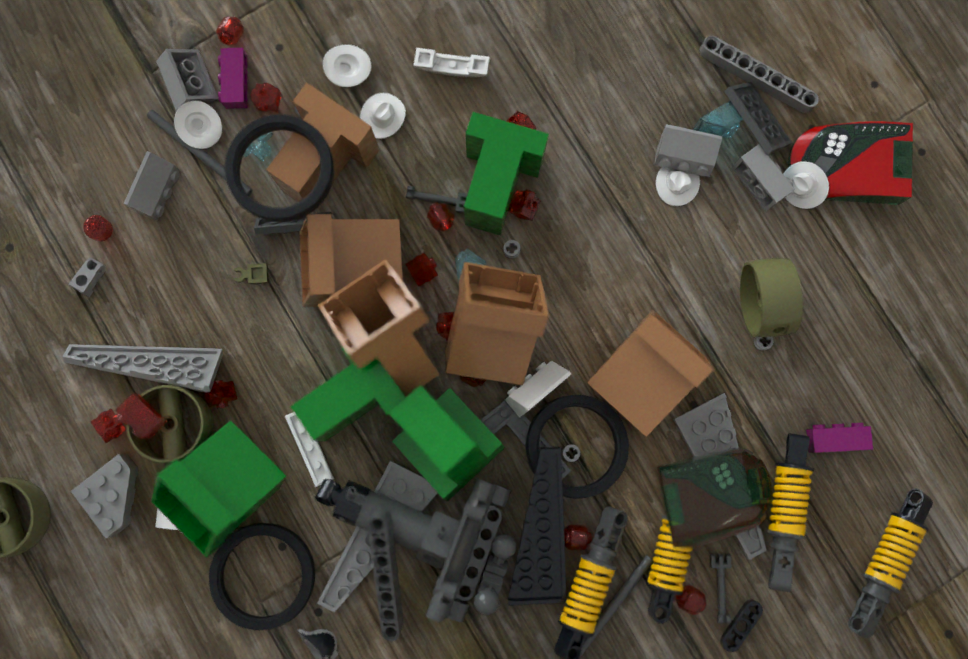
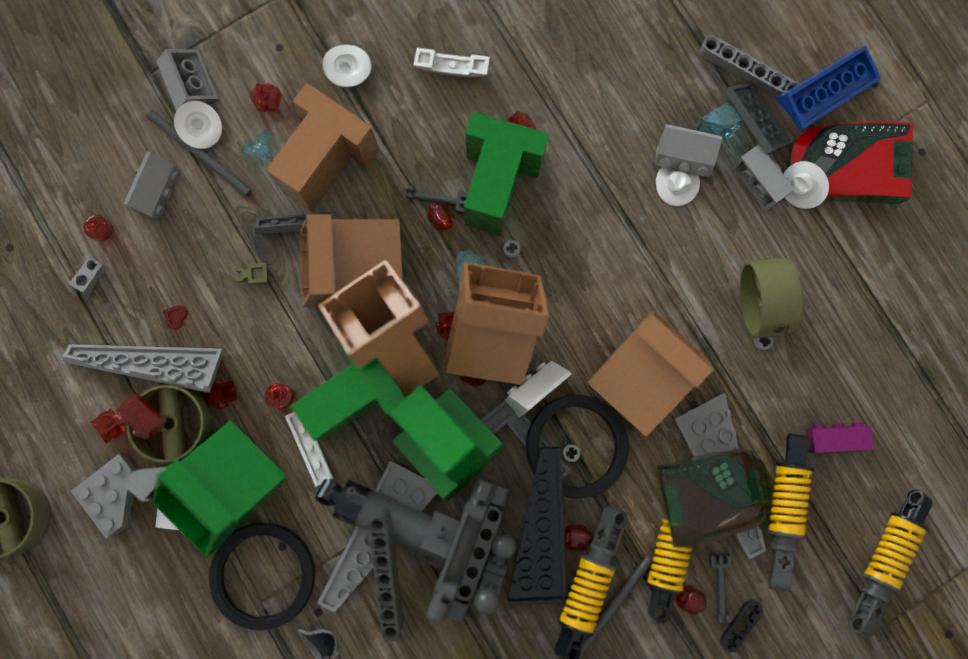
clear red head [216,16,244,45] -> none
magenta brick [218,48,248,109] -> none
black tyre [225,114,334,222] -> none
white hat [360,93,405,139] -> none
clear red brick [405,252,438,287] -> none
clear red brick [508,189,541,221] -> none
none -> light grey slope [124,467,166,502]
none -> clear red tile [163,305,188,330]
none -> clear red wheel [265,383,295,409]
none -> blue arch [775,45,881,130]

